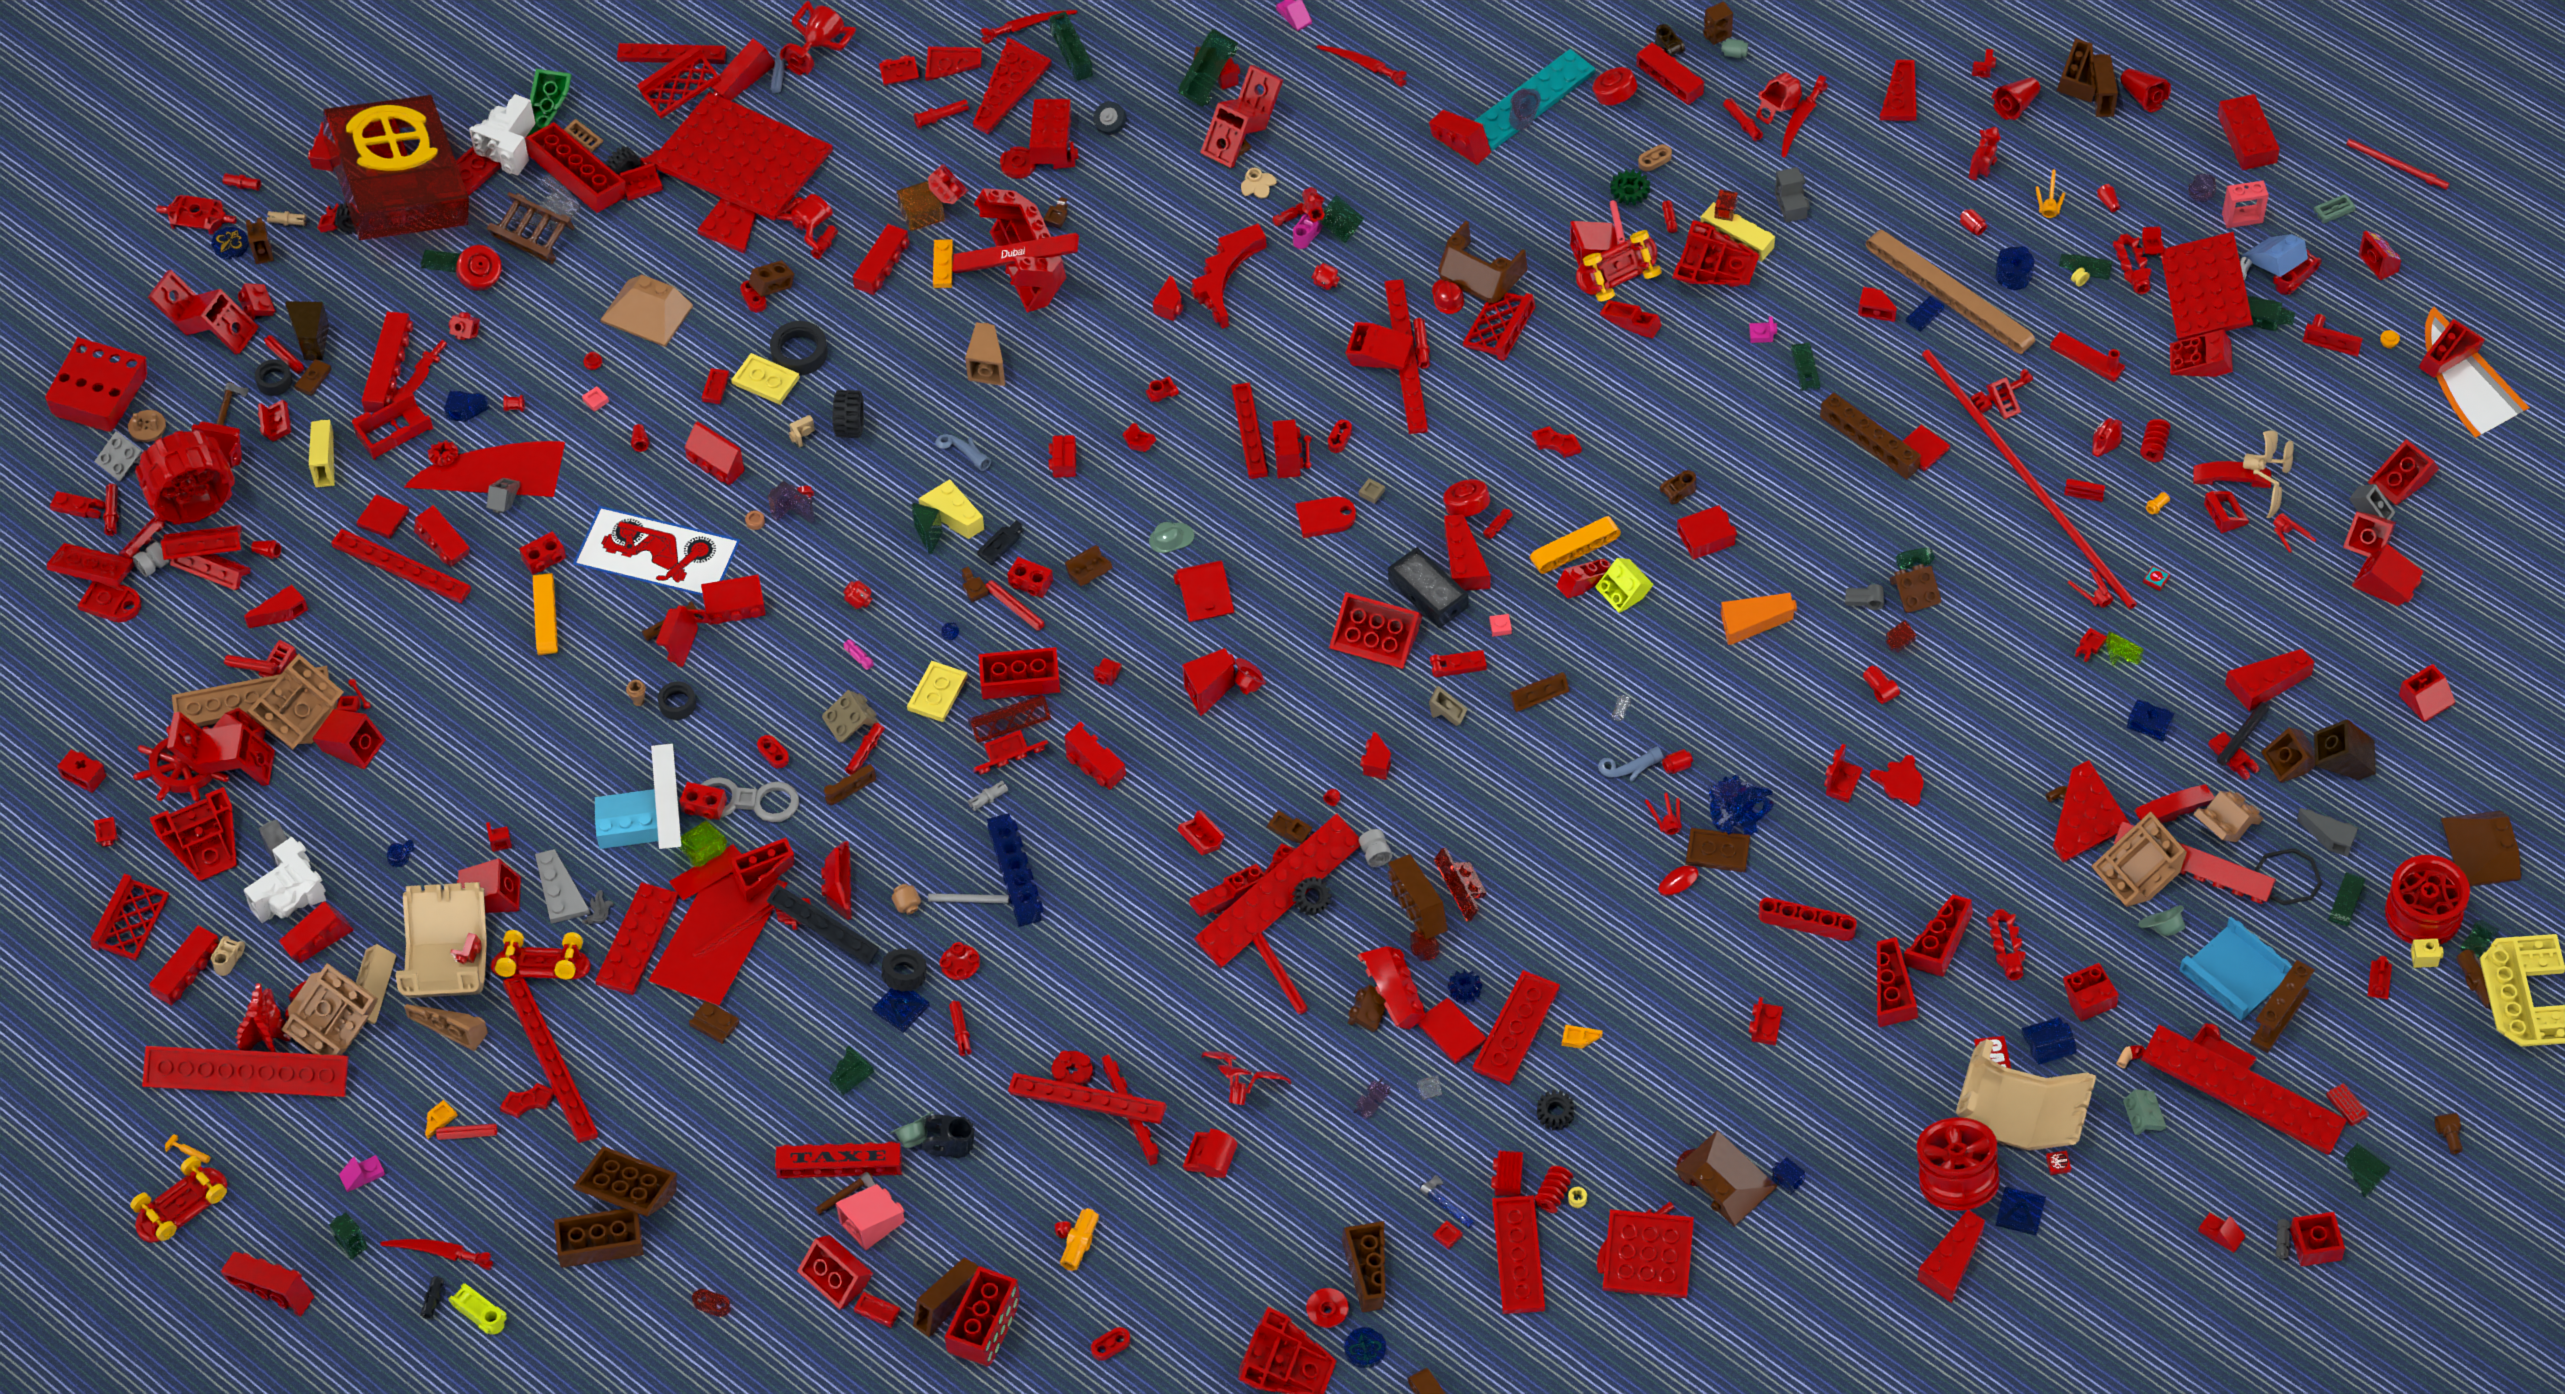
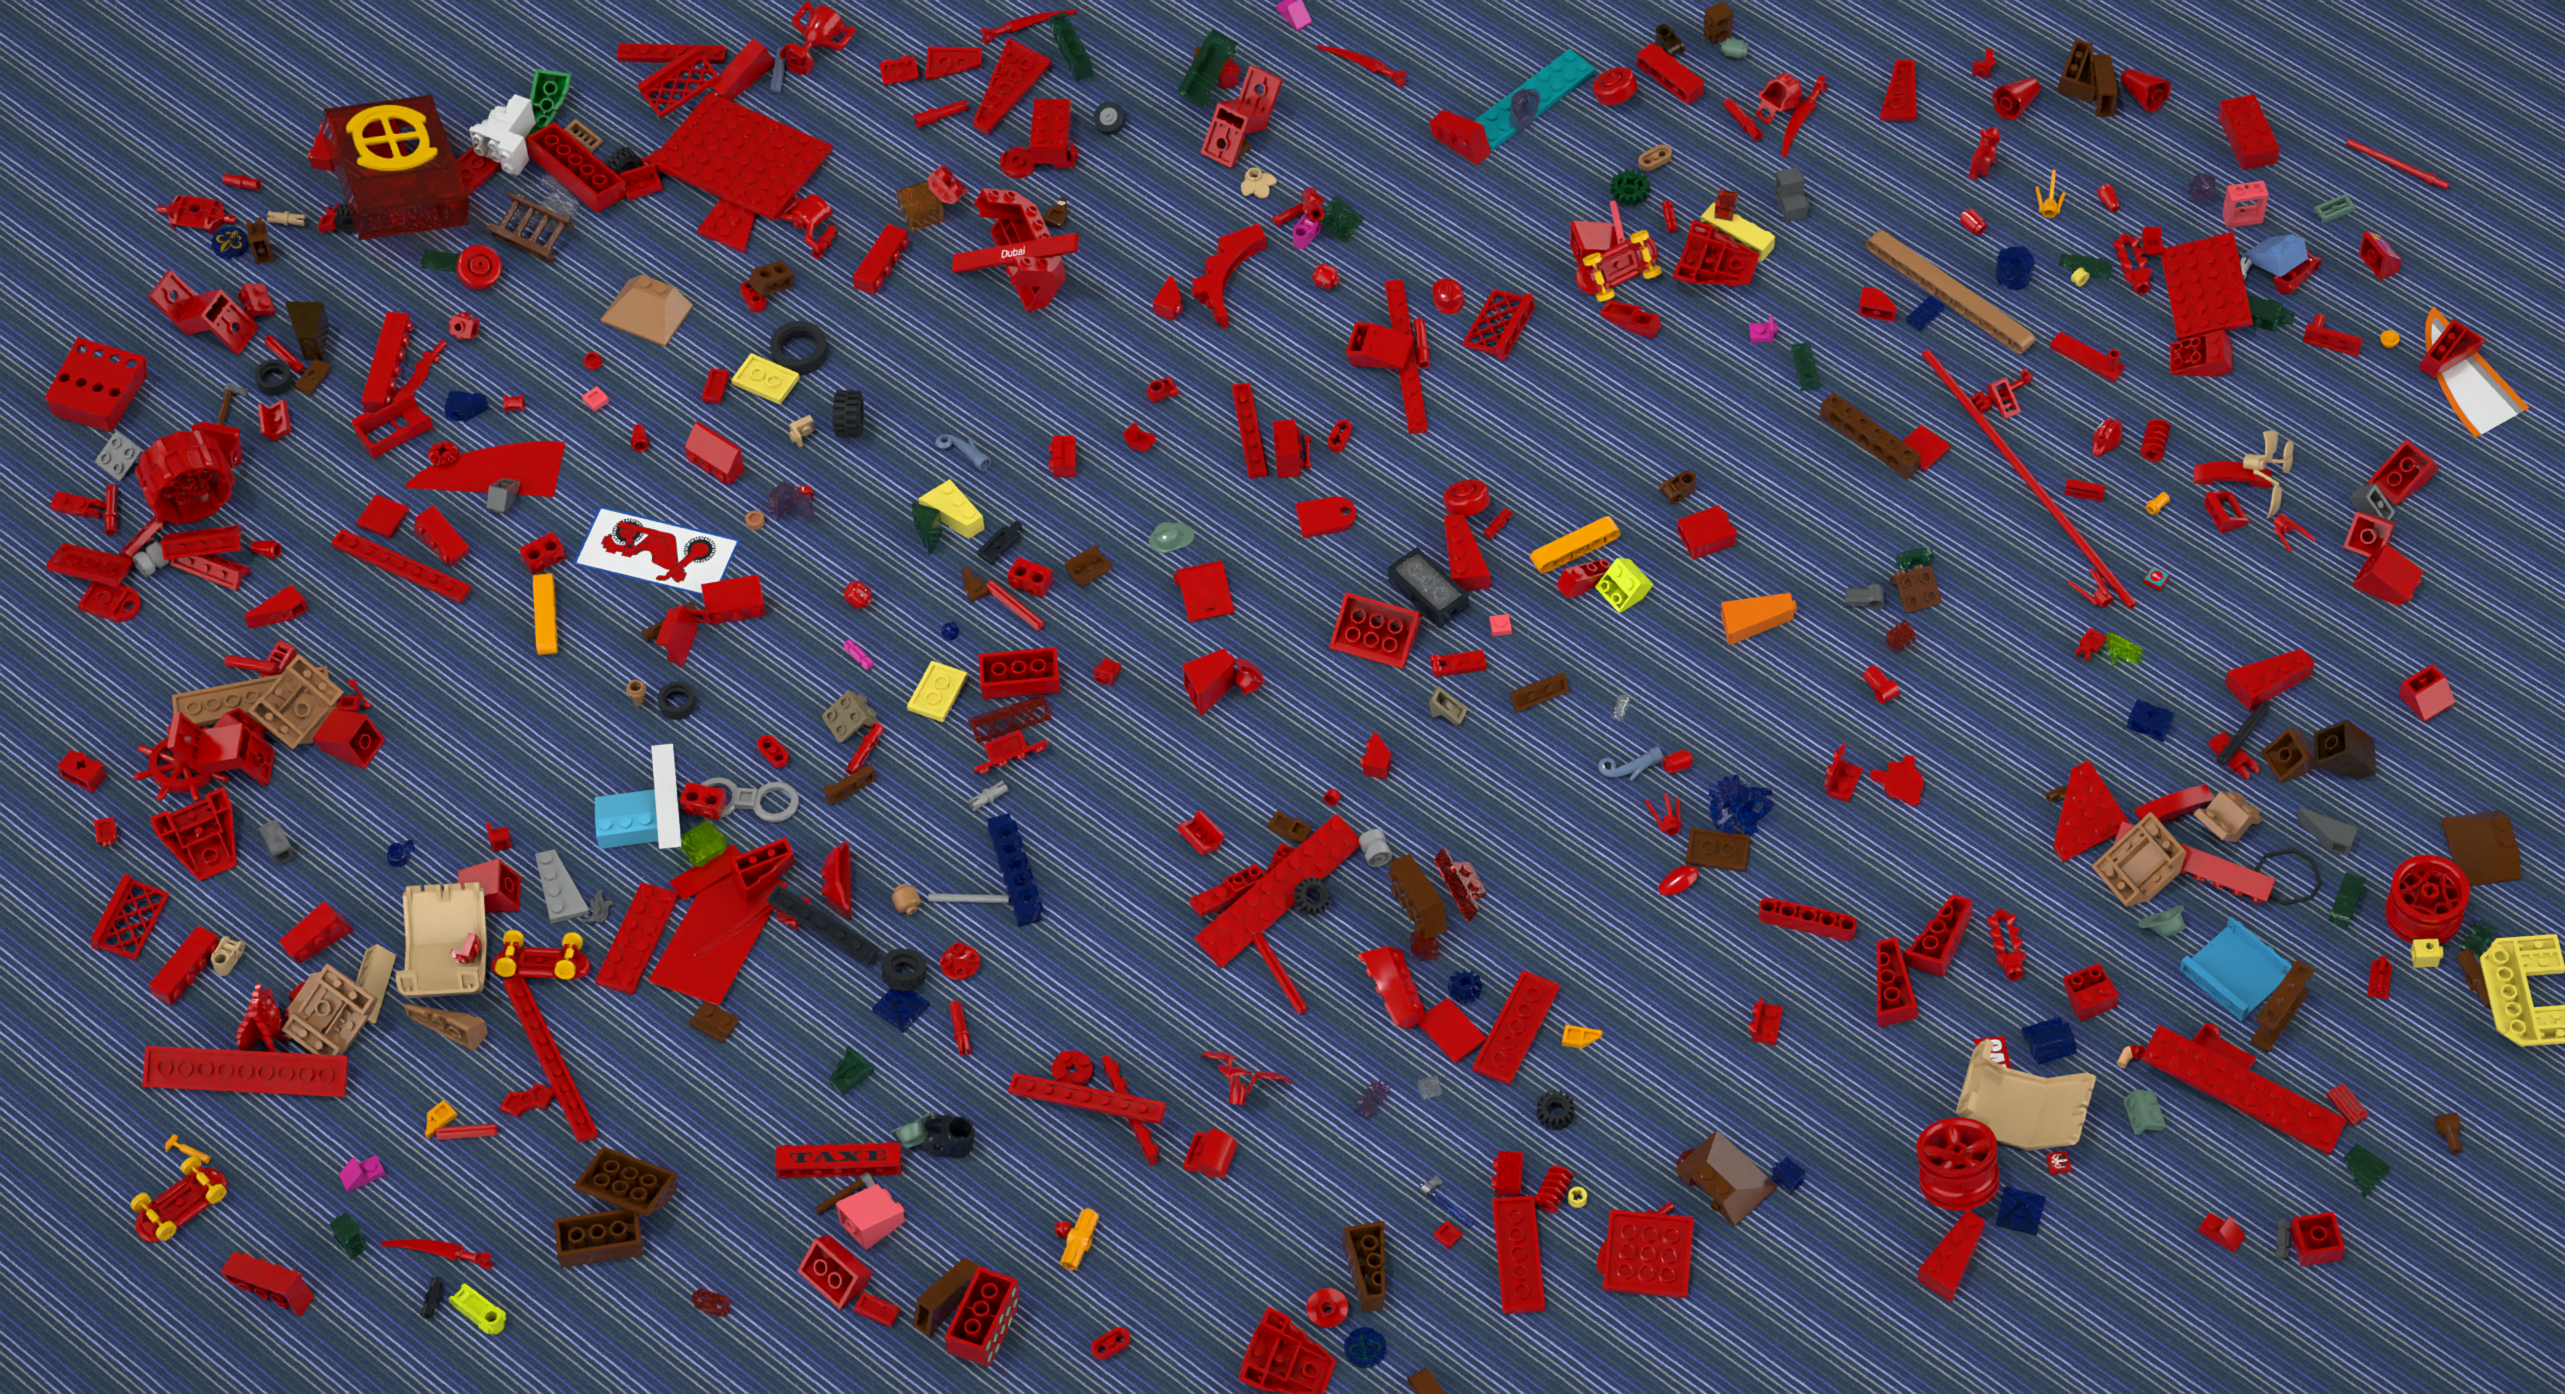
medium nougat plate [128,410,166,442] -> none
white brick [244,837,326,923] -> none
light yellow slope [309,420,335,487] -> none
light orange plate [933,239,953,288] -> none
medium nougat slope [965,322,1005,386] -> none
red wedge [1064,721,1126,790] -> none
reddish brown bracket [1348,984,1386,1032] -> none
dark tan plate [1359,478,1385,504] -> none
reddish brown windscreen [1438,221,1528,303] -> none
red tile [1532,426,1582,458] -> none

